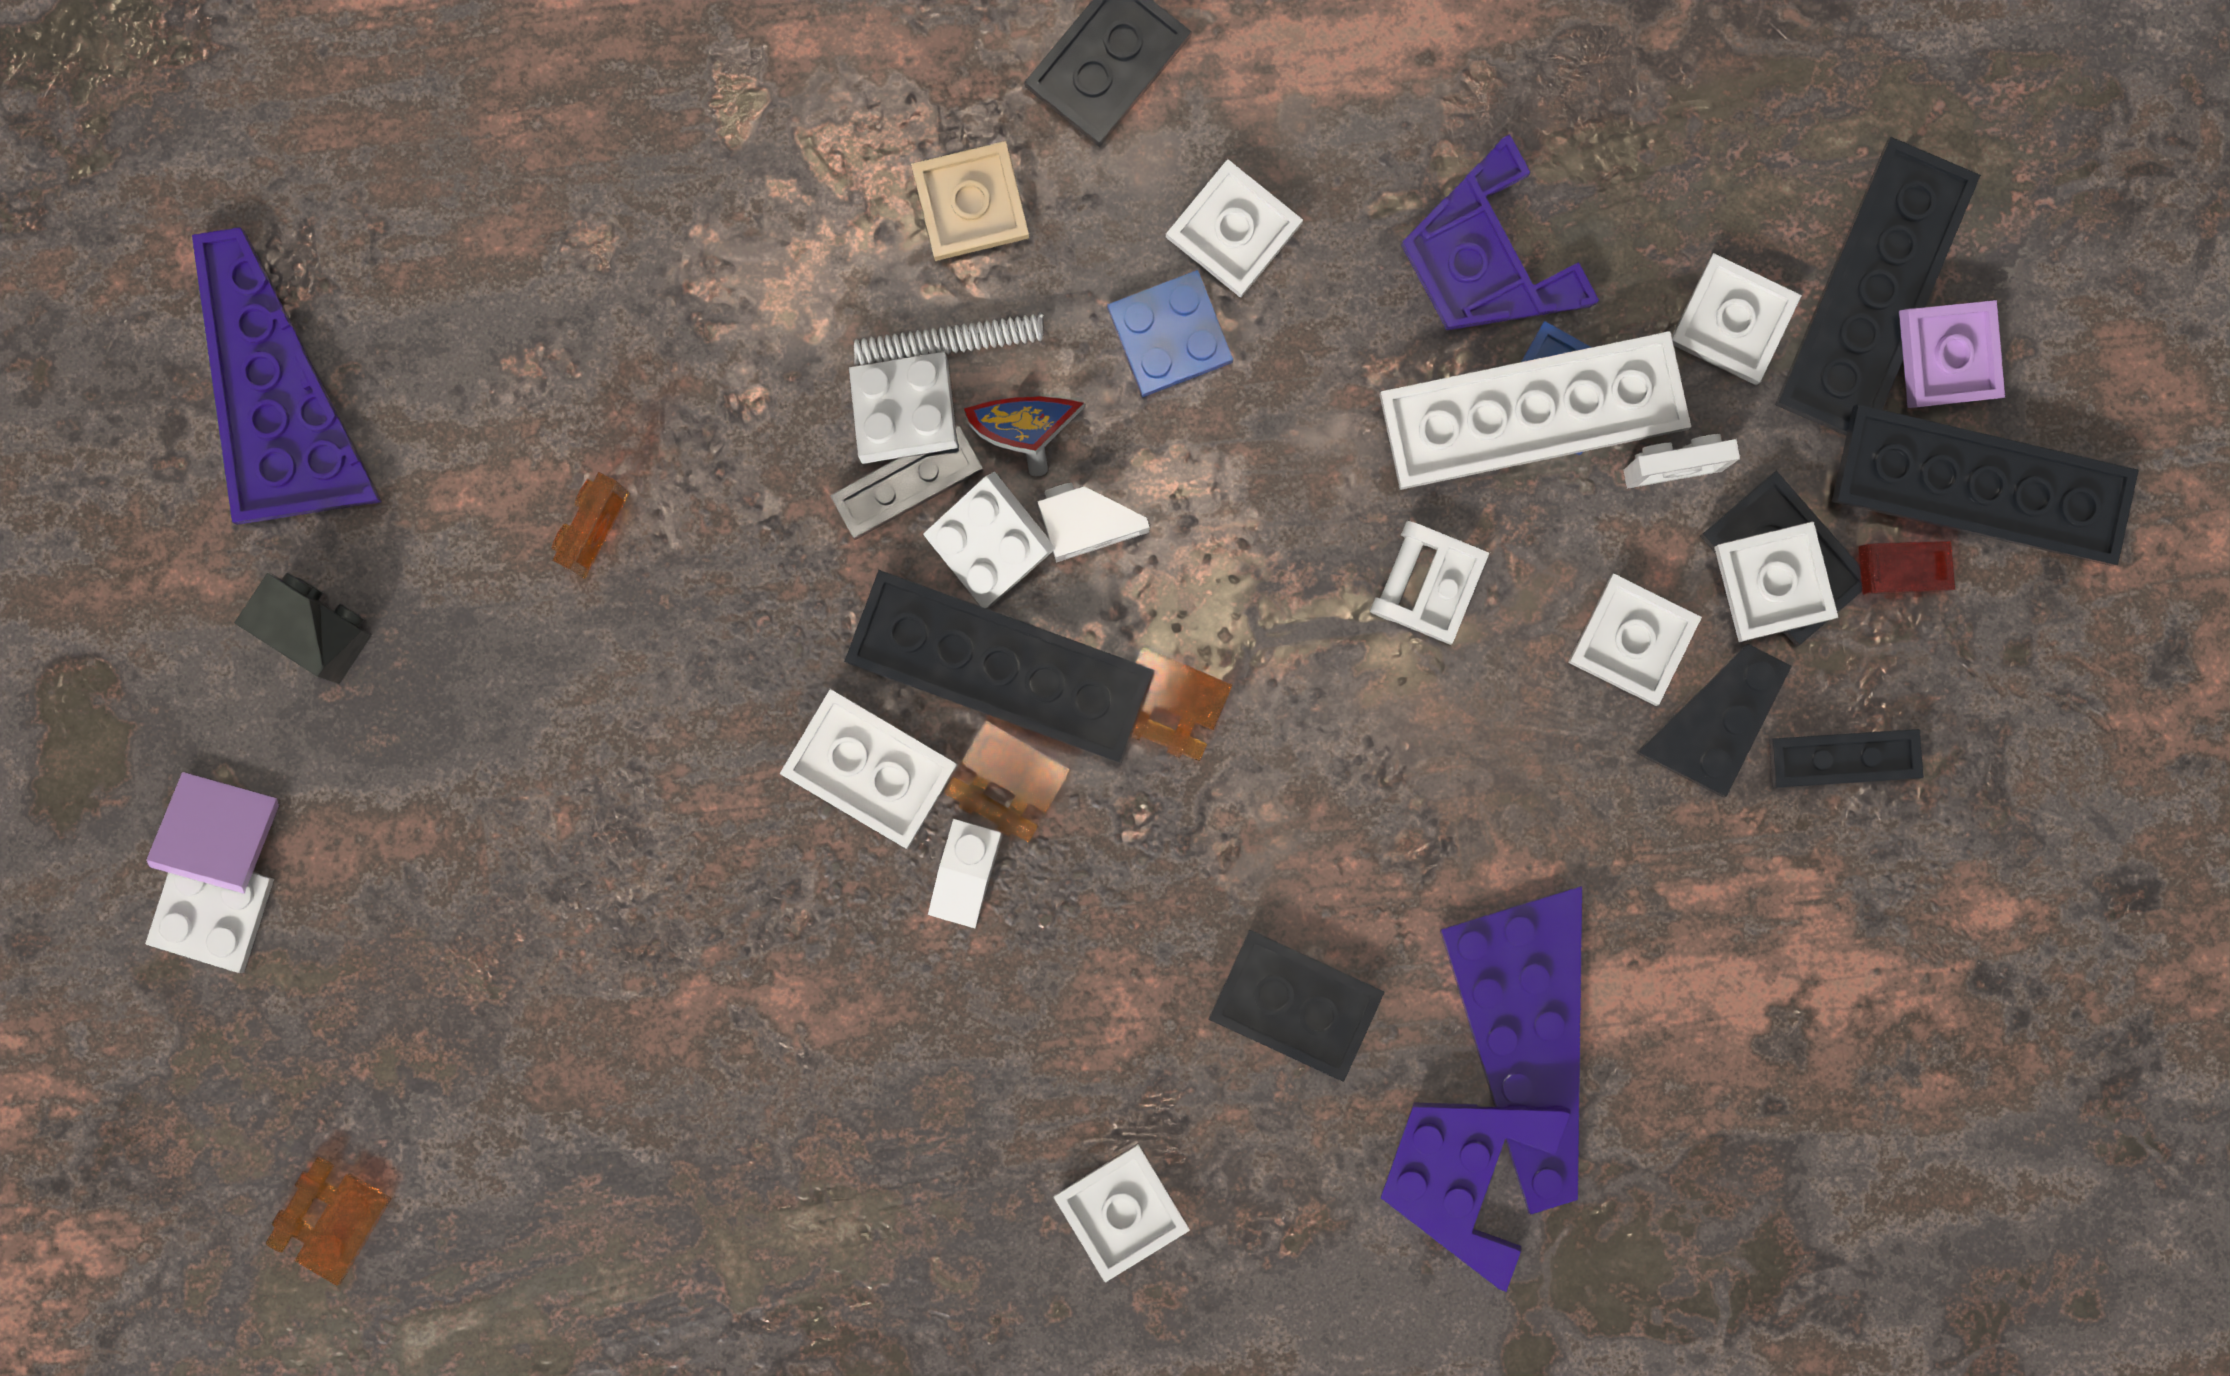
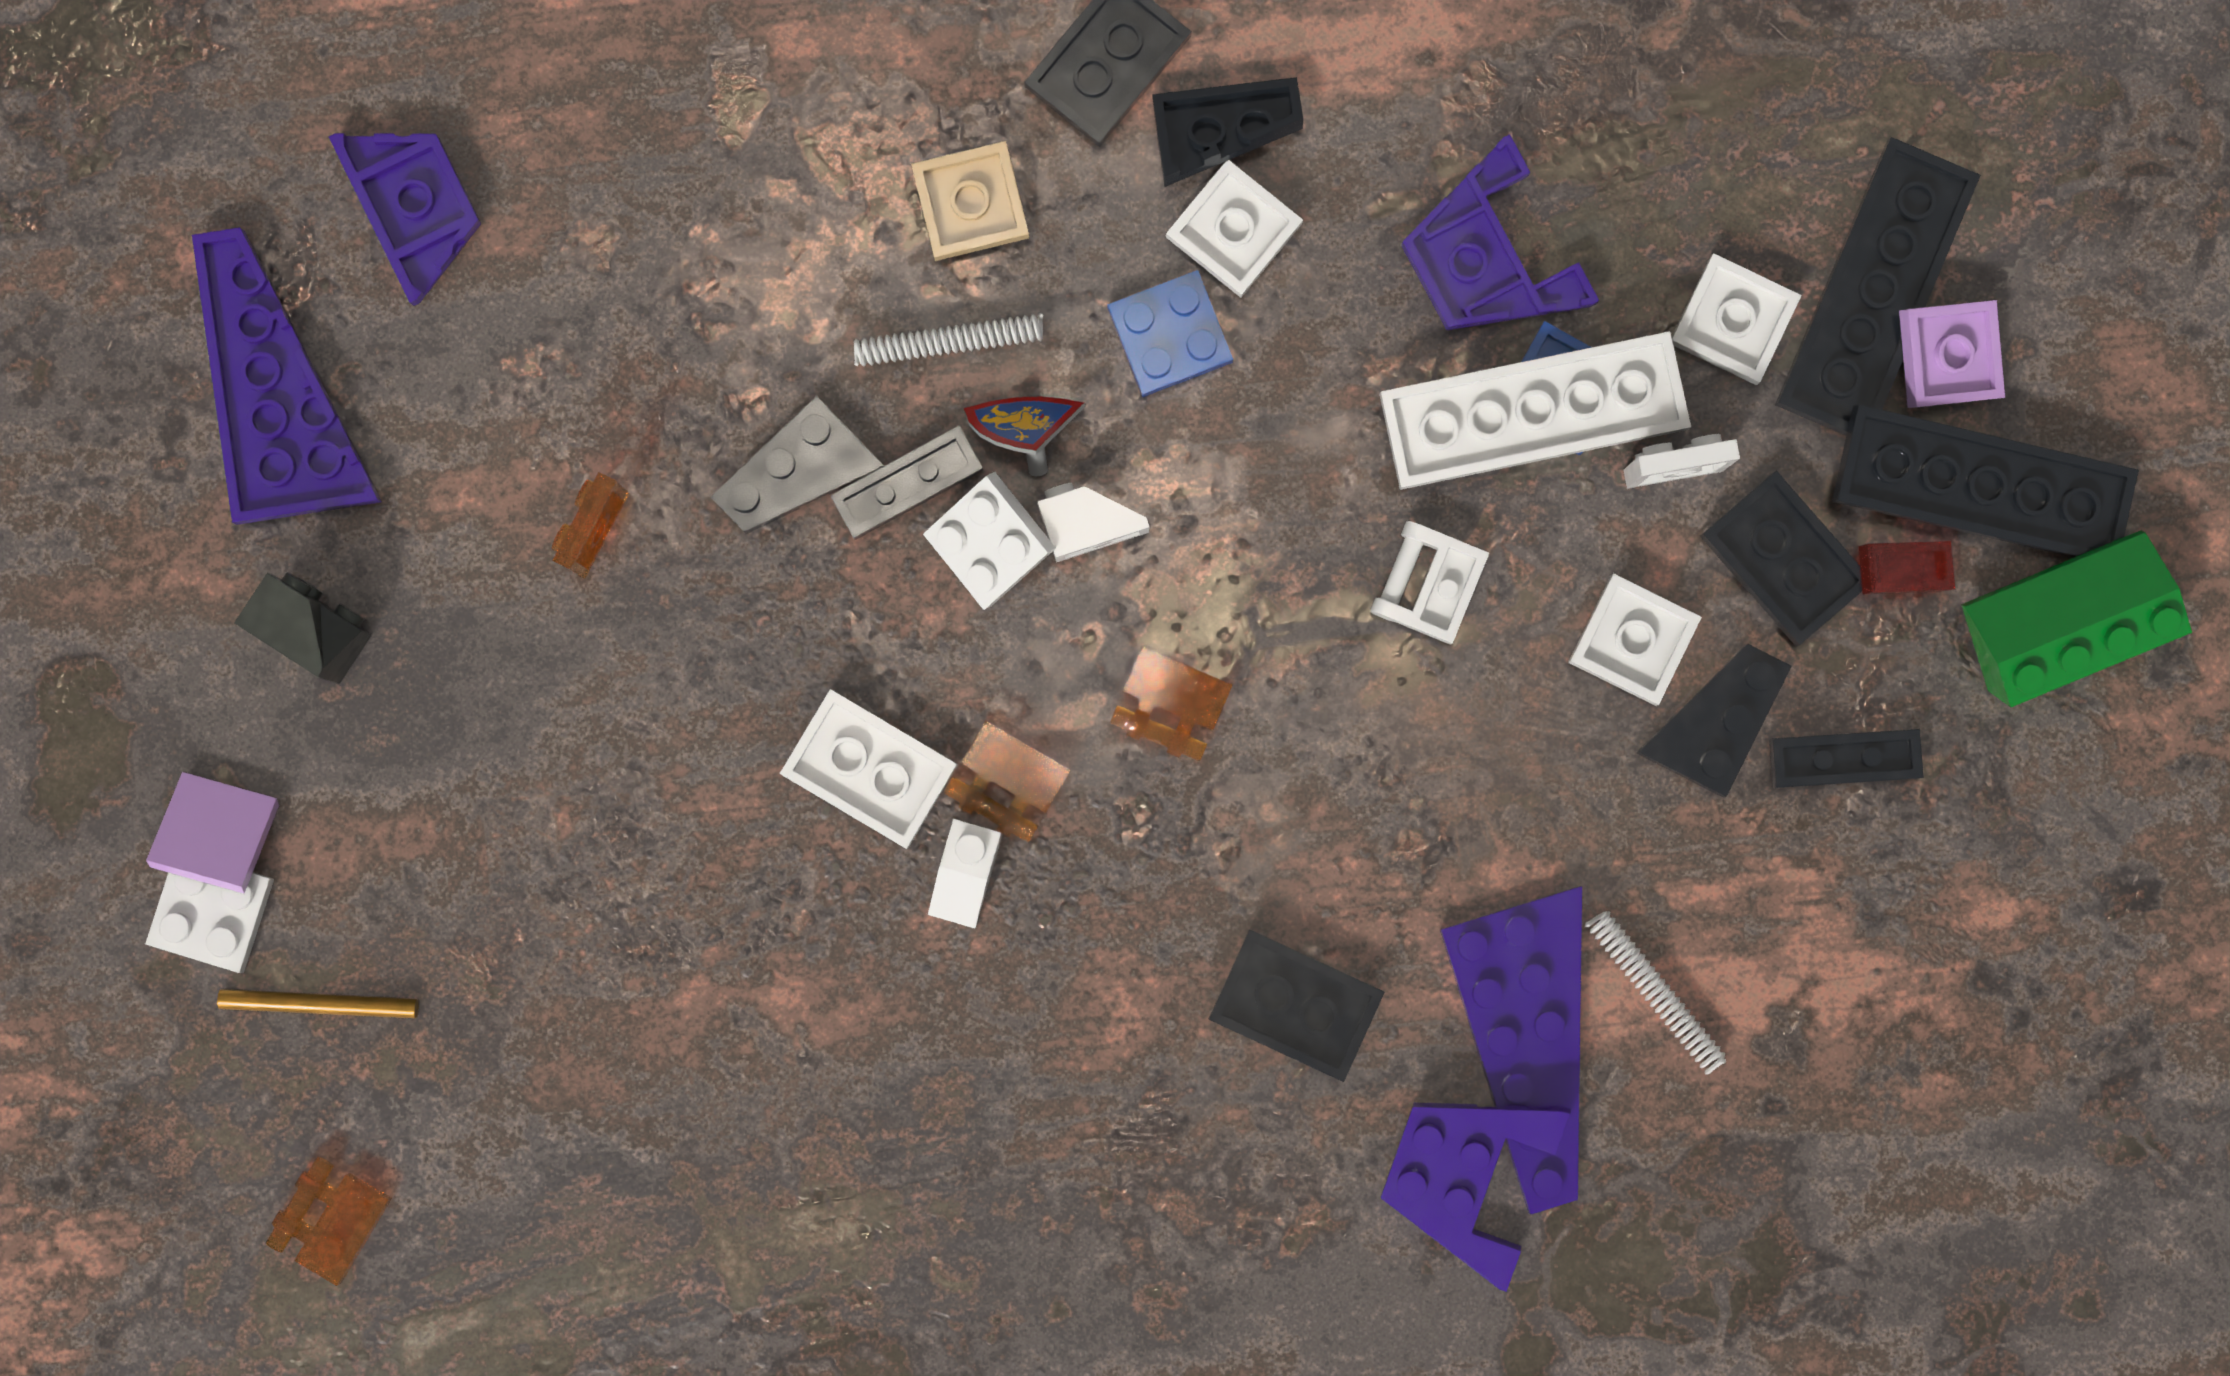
black plate [844,570,1155,763] -> none
white plate [849,351,958,464] -> none
white plate [1053,1144,1190,1282] -> none
white plate [1714,522,1838,642] -> none
none -> pearl gold bar [217,989,419,1018]
none -> dark purple wing [328,133,481,306]
none -> wing [711,396,884,534]
none -> black wing [1152,77,1303,187]
none -> white piece [1585,911,1726,1074]
none -> green slope [1961,530,2192,708]

